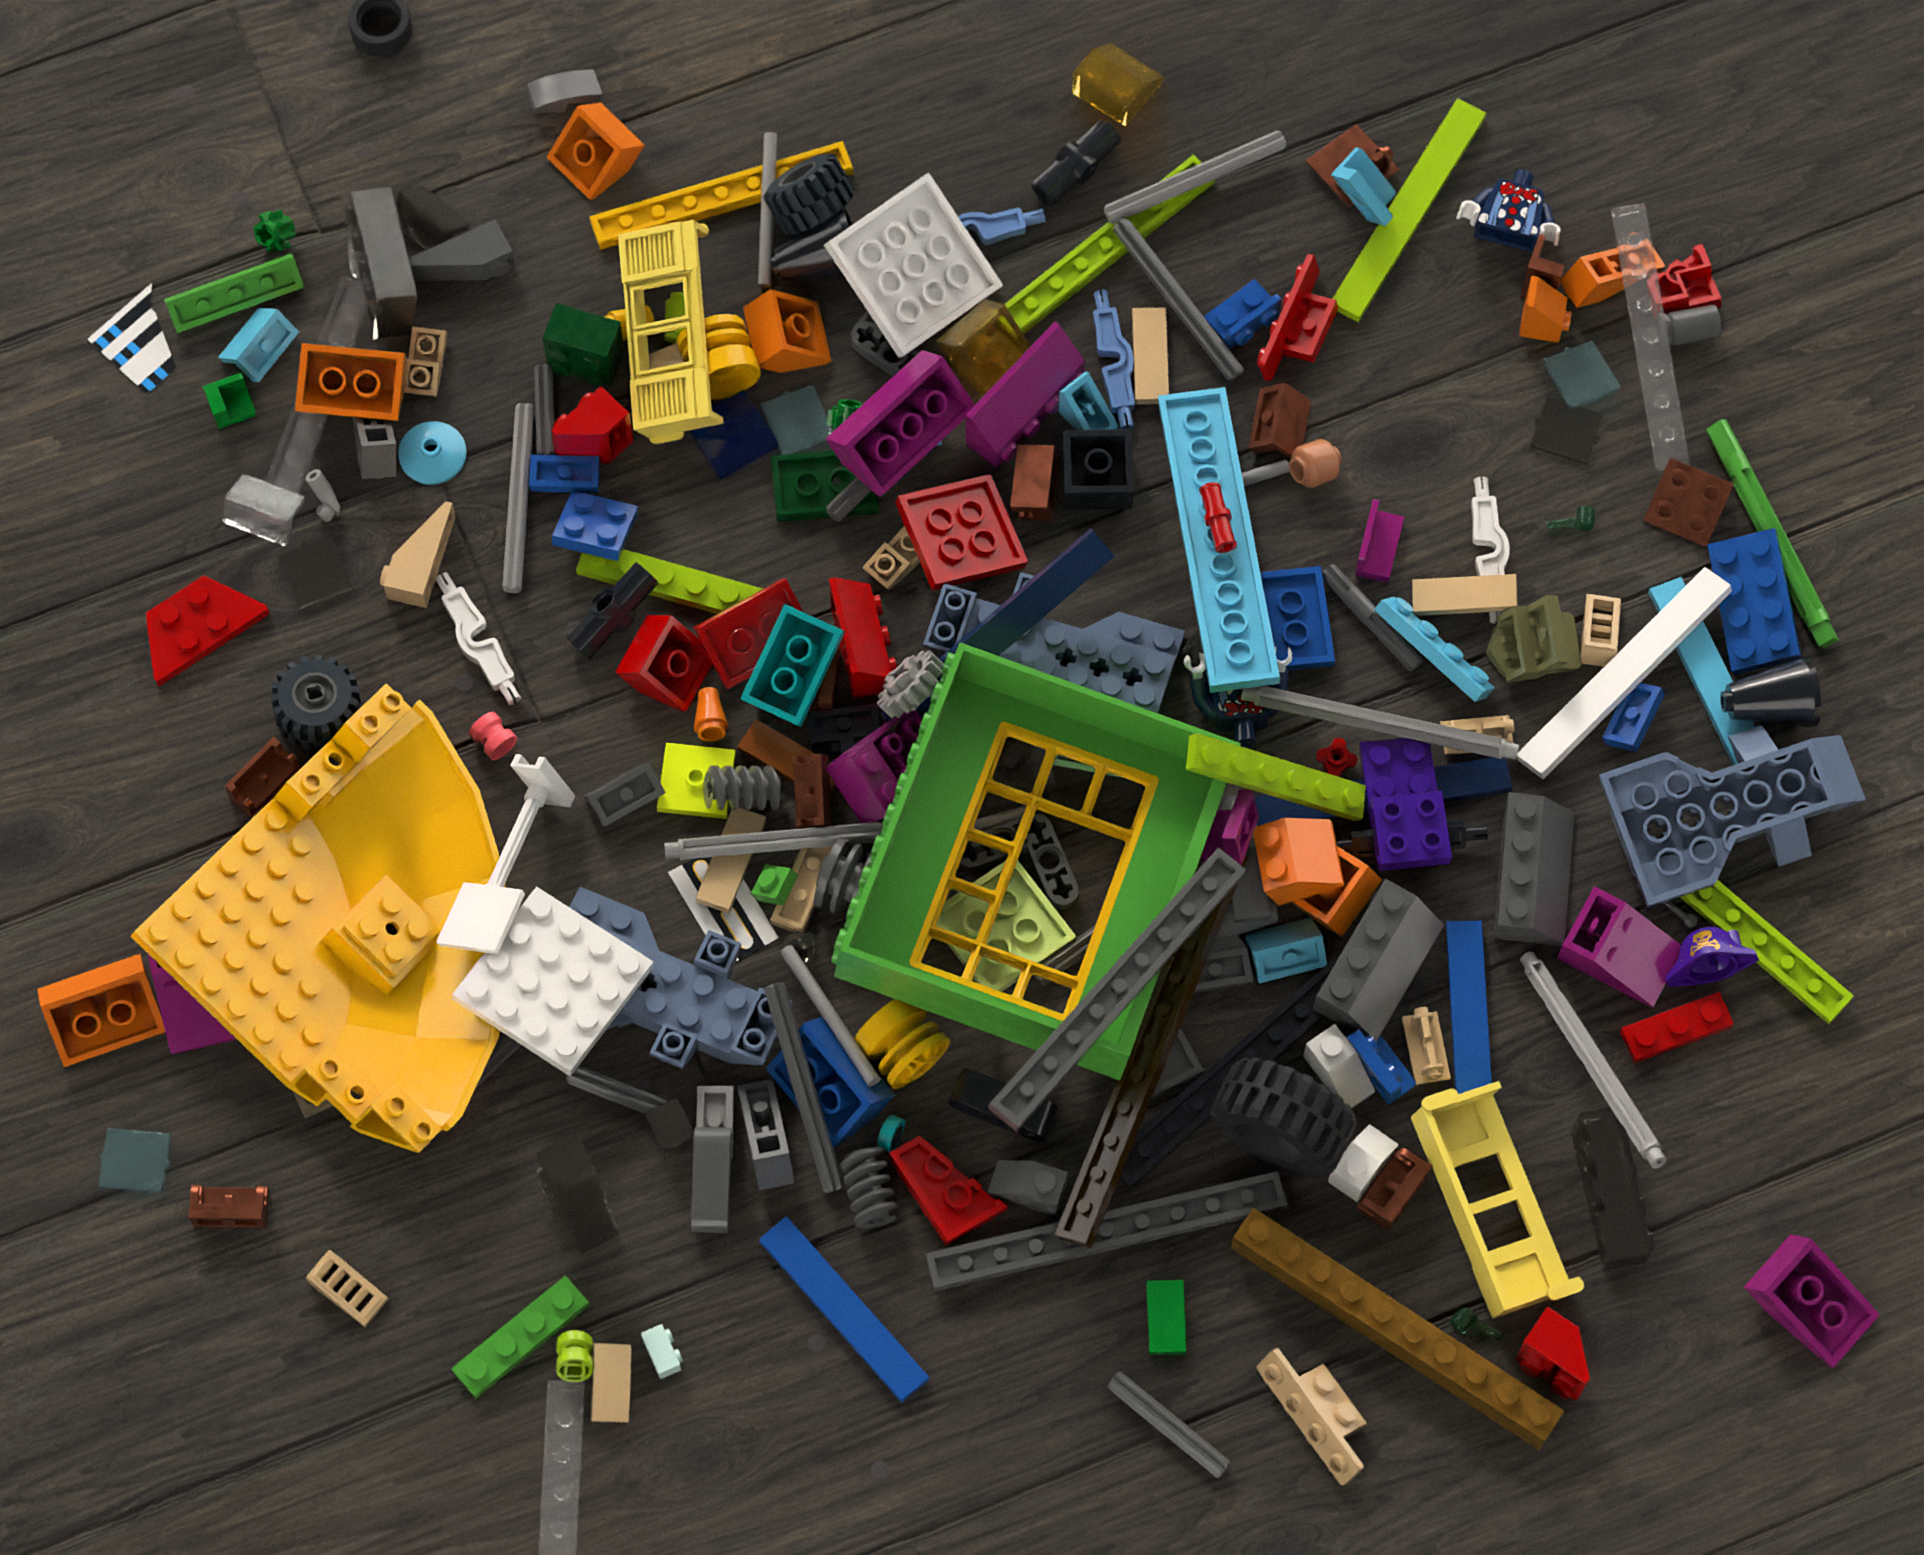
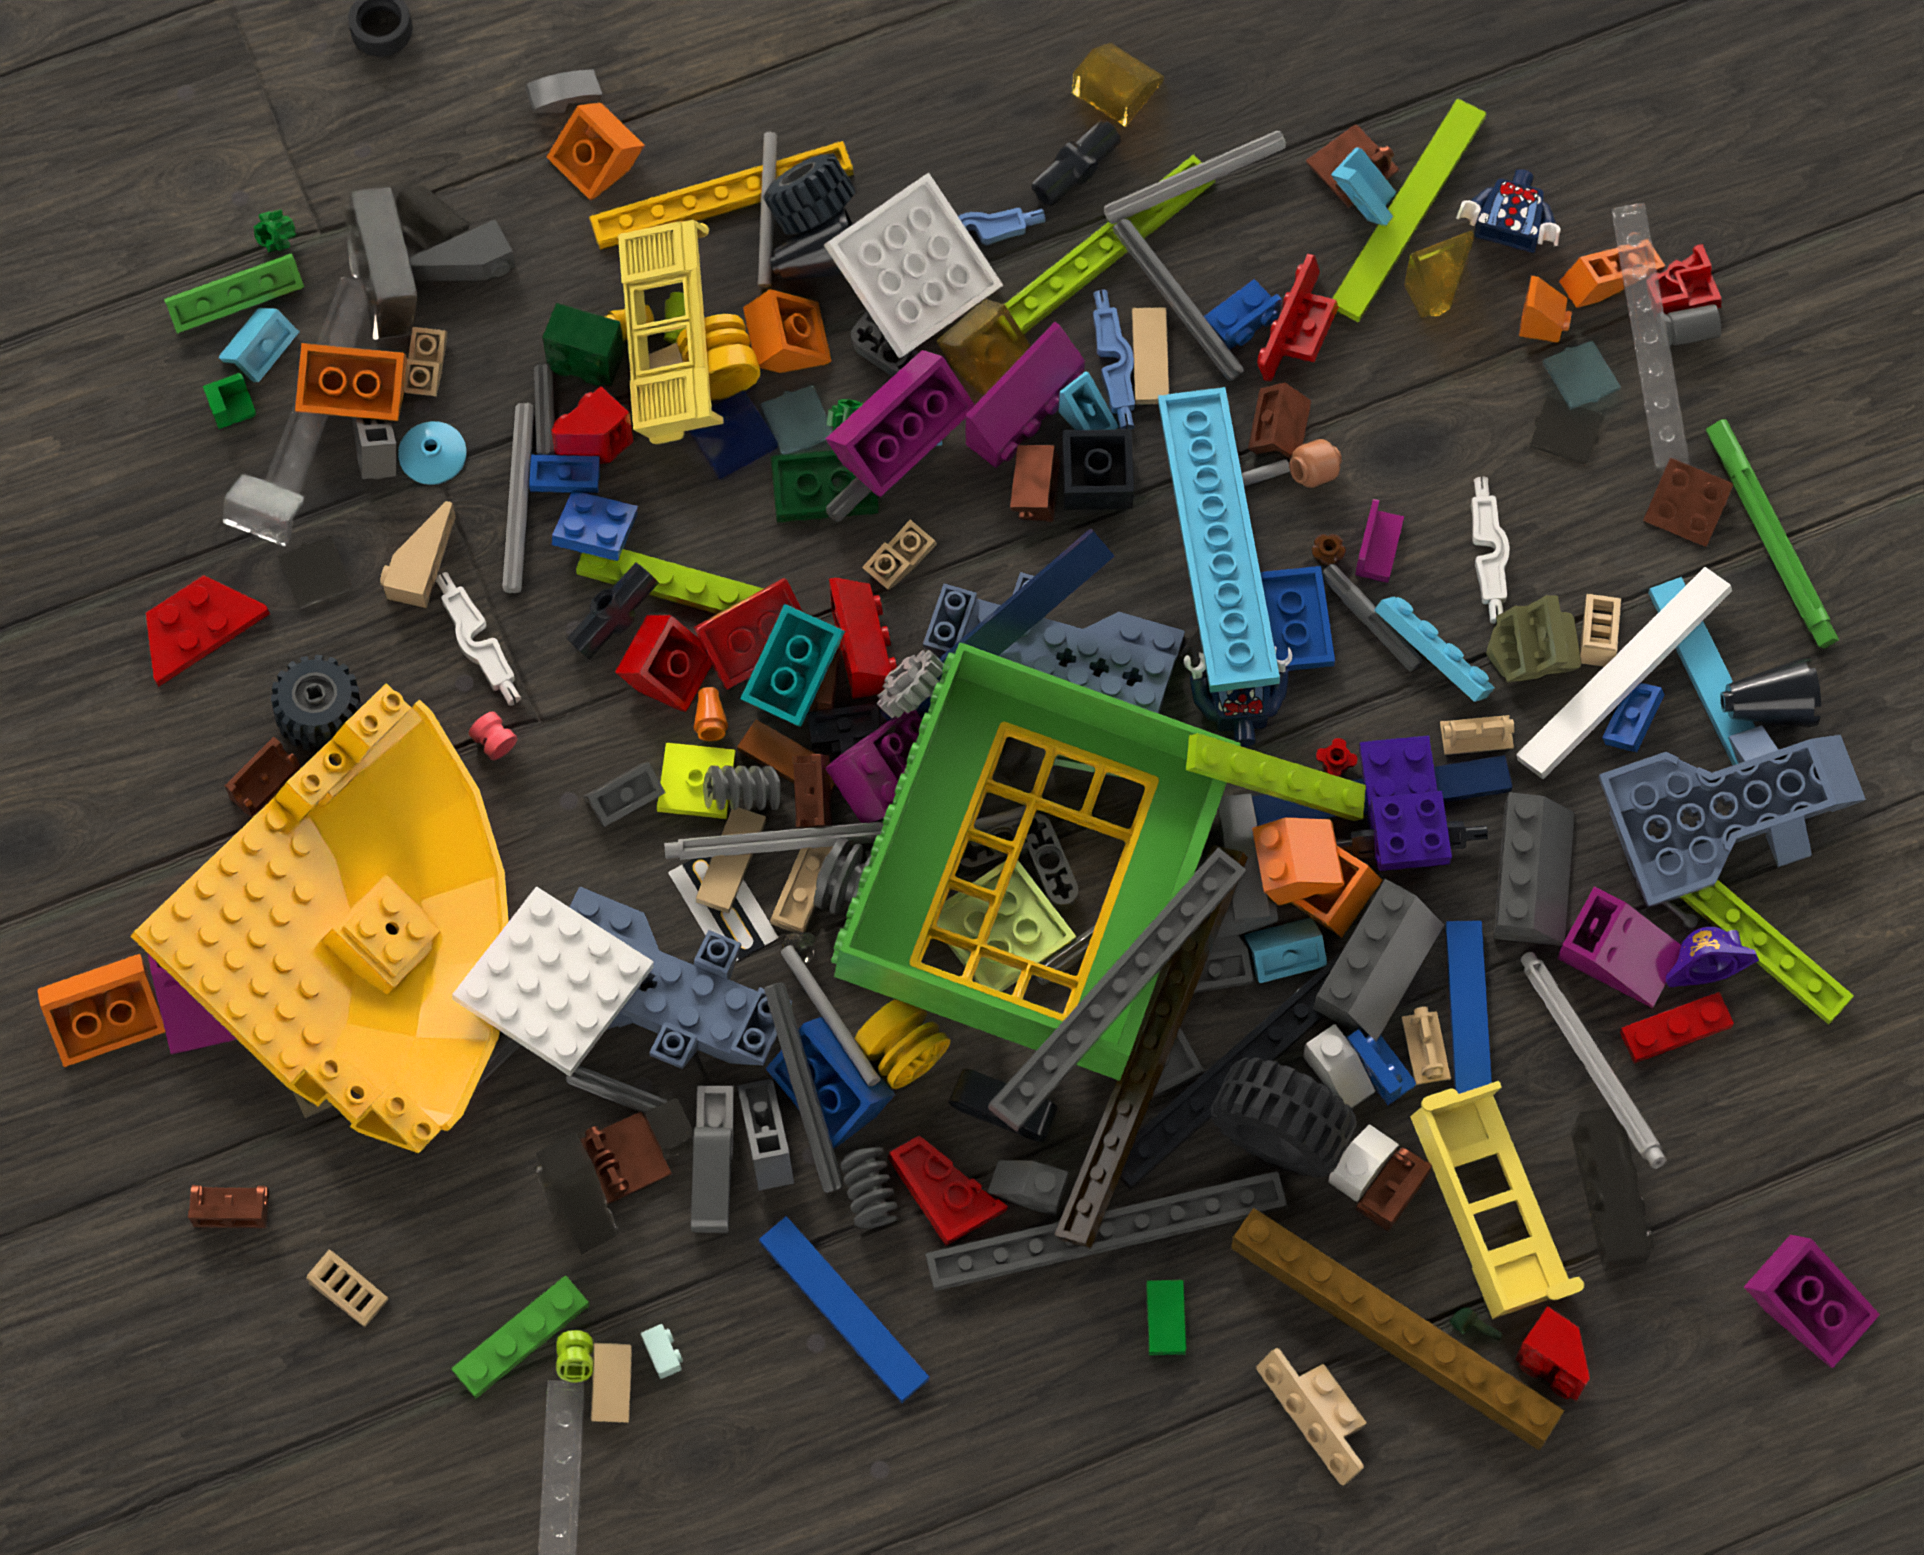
sticker [87,283,176,394] -> none
clear light blue piece [98,1128,171,1192] -> none
light grey arm [306,470,341,522] -> none
white piece [436,754,575,954] -> none
bright green plate [750,864,798,905] -> none
teal tile [877,1115,905,1152] -> none
red plate [895,474,1028,591] -> none
dark grey axle [1108,1372,1230,1478] -> none
red pin [1199,482,1237,553] -> none
magenta panel [1201,789,1259,865] -> none
light grey piece [1241,686,1519,760] -> none
tan tile [1412,574,1518,616] -> none
copper panel [1520,234,1564,299] -> none
clear green hand [1547,506,1595,532] -> none
blue plate [1707,528,1802,675] -> none
none -> copper hinge [576,1111,672,1205]
none -> reddish brown plate [1312,534,1346,566]
none -> clear yellow slope [1404,230,1475,318]

